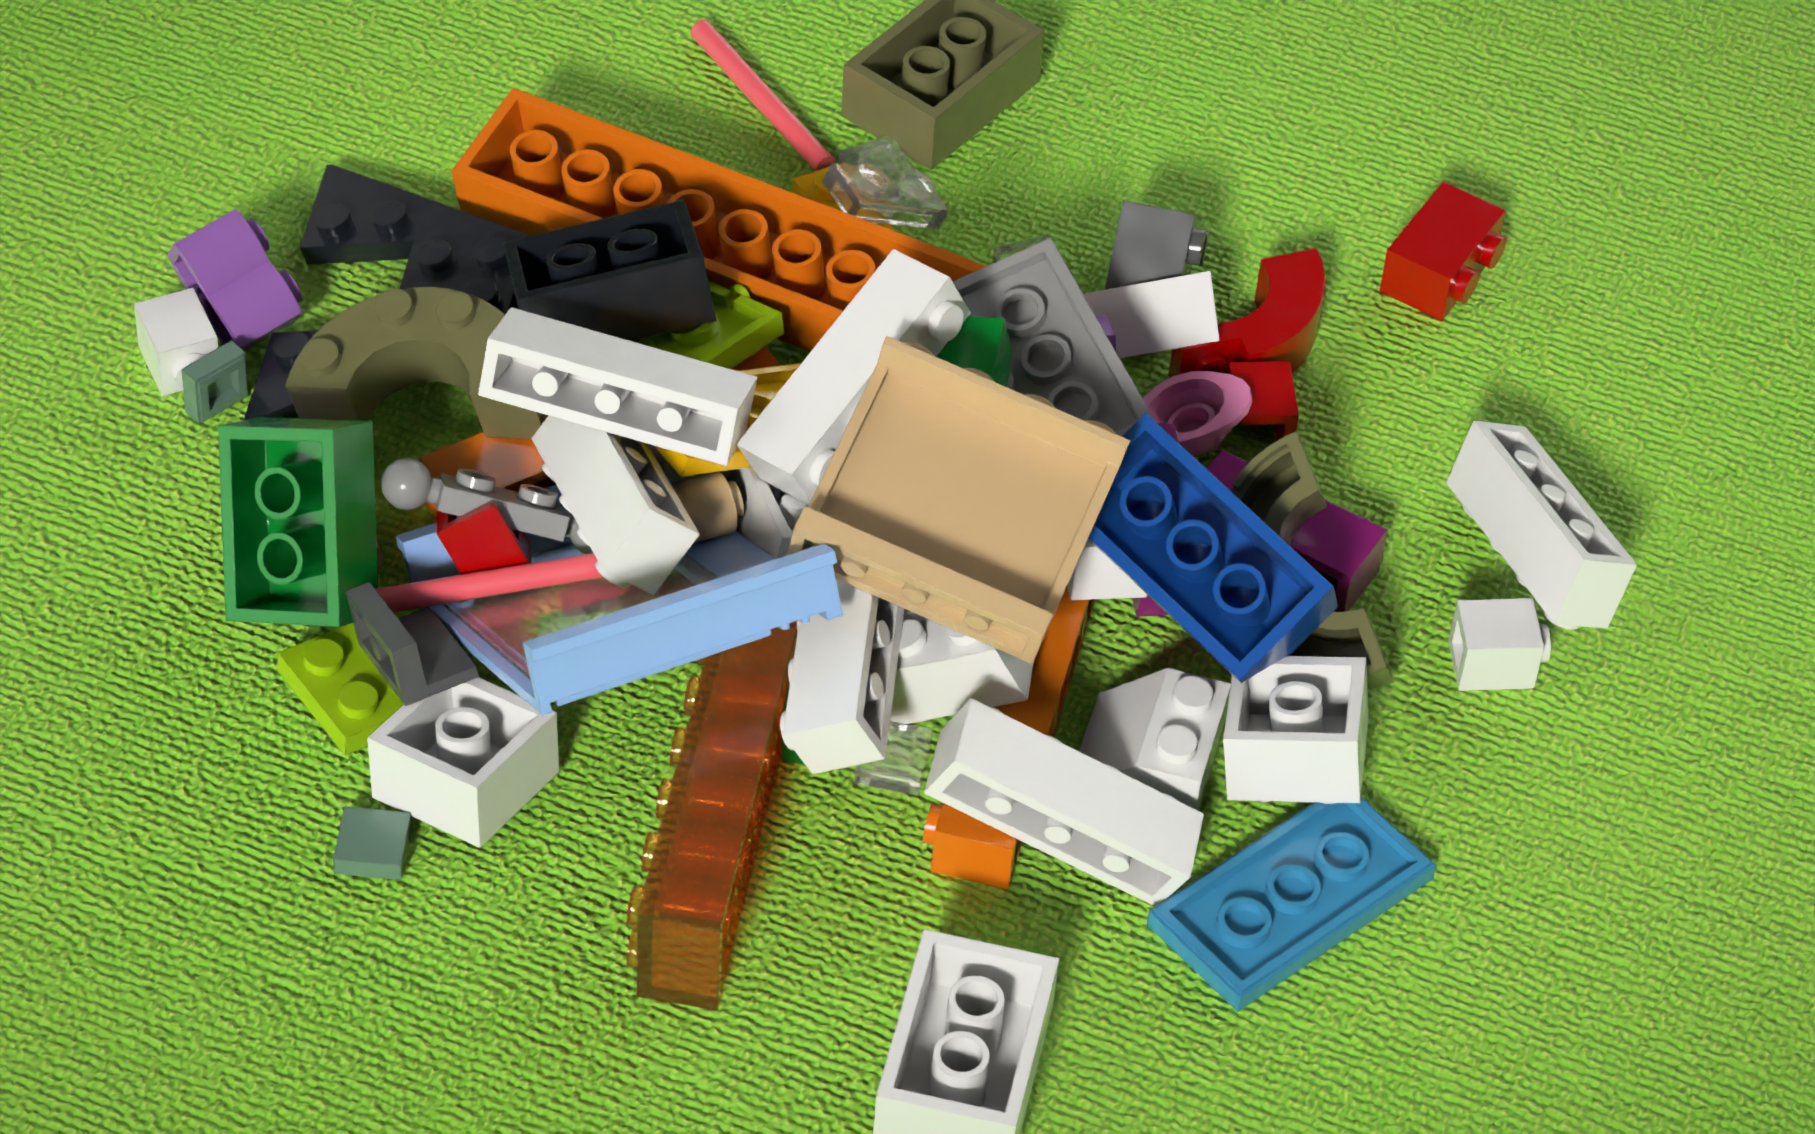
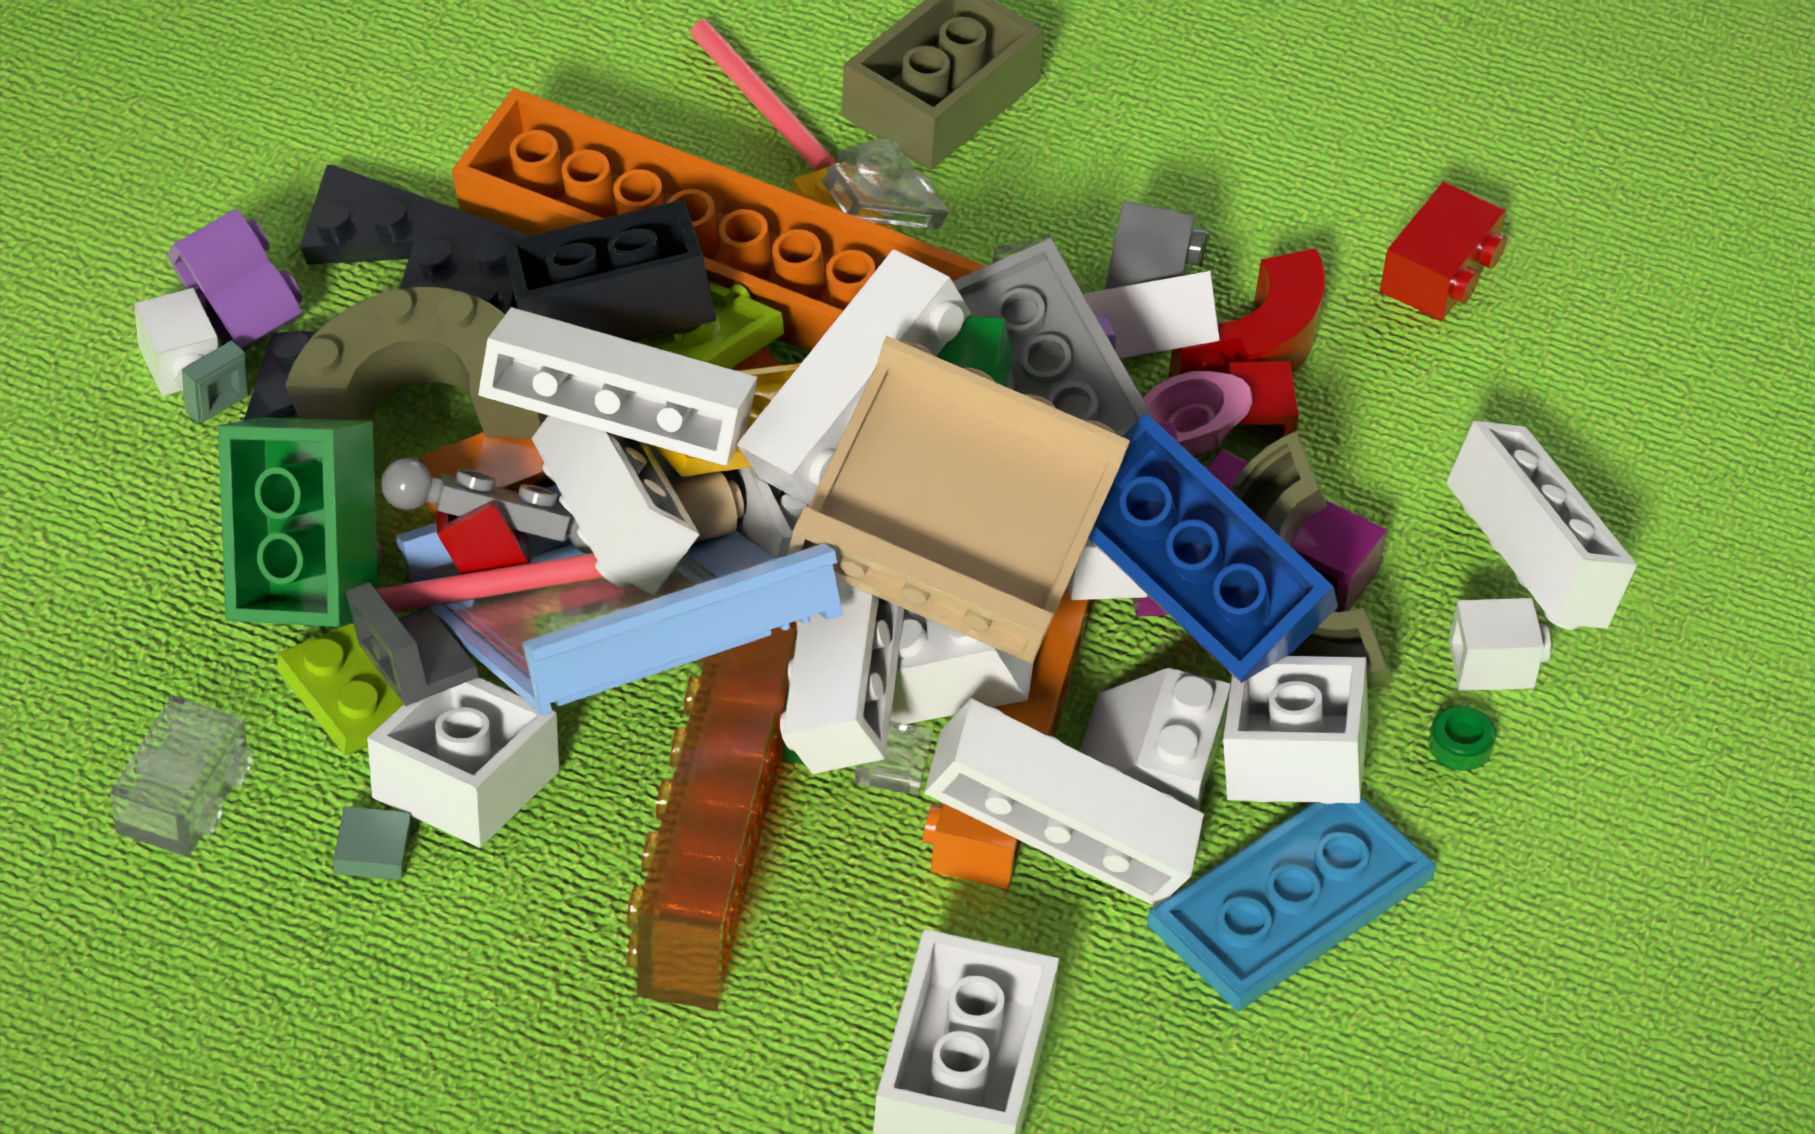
none -> clear brick [111,695,253,858]
none -> green tile [1428,706,1496,771]

